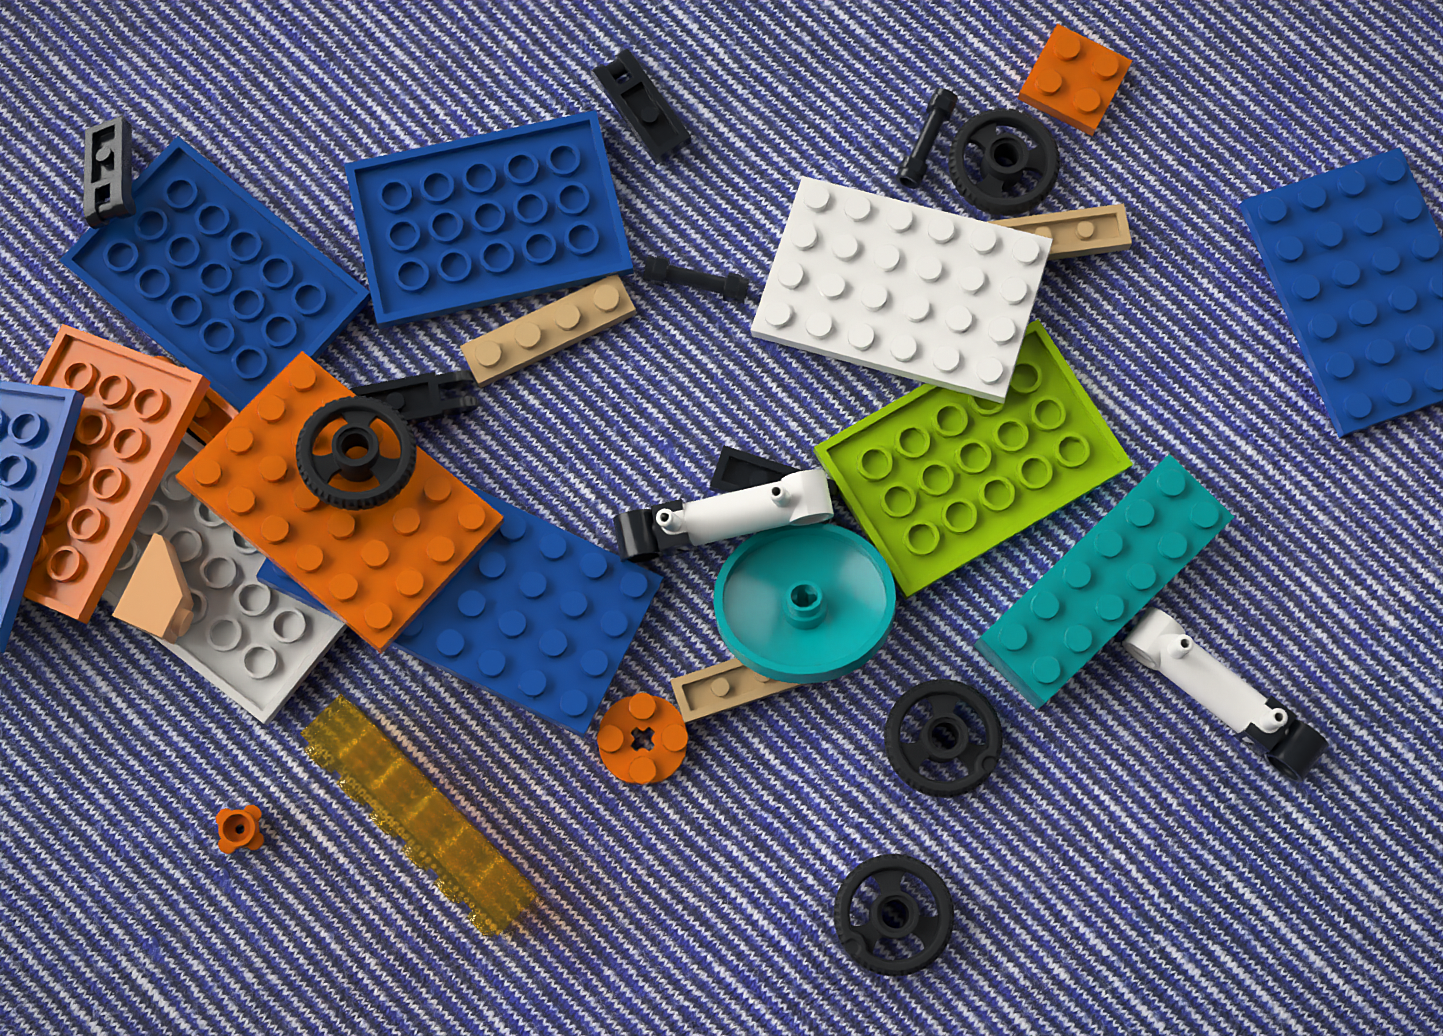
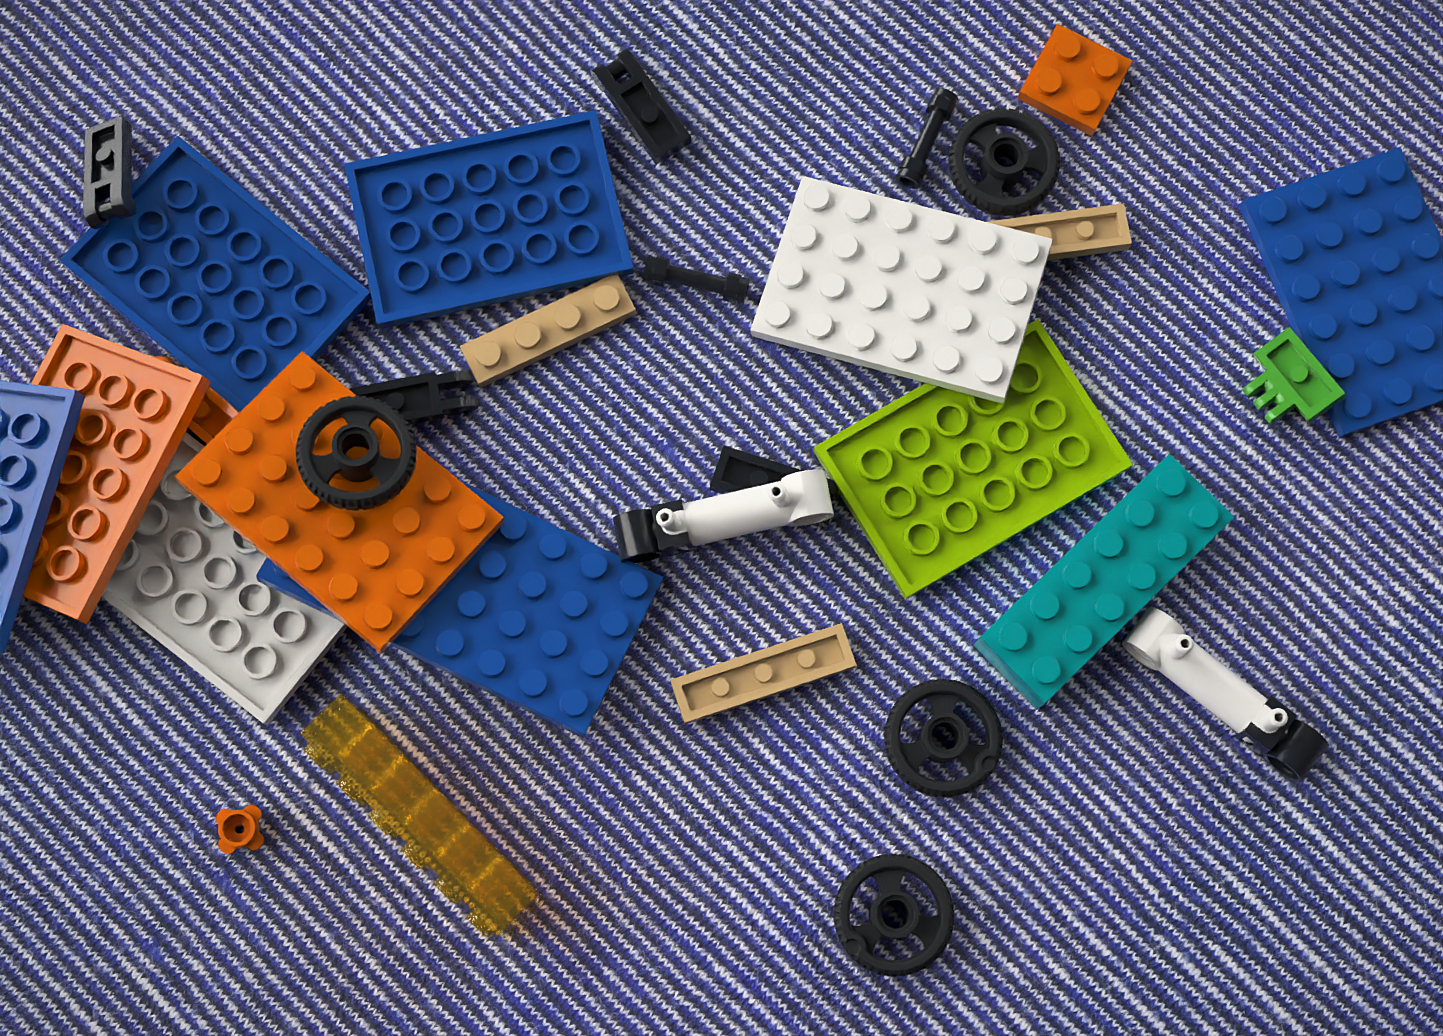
light nougat slope [112,533,194,645] -> none
orange plate [597,693,688,786] -> none
teal dish [713,523,896,684] -> none
none -> bright green hinge [1243,327,1345,424]

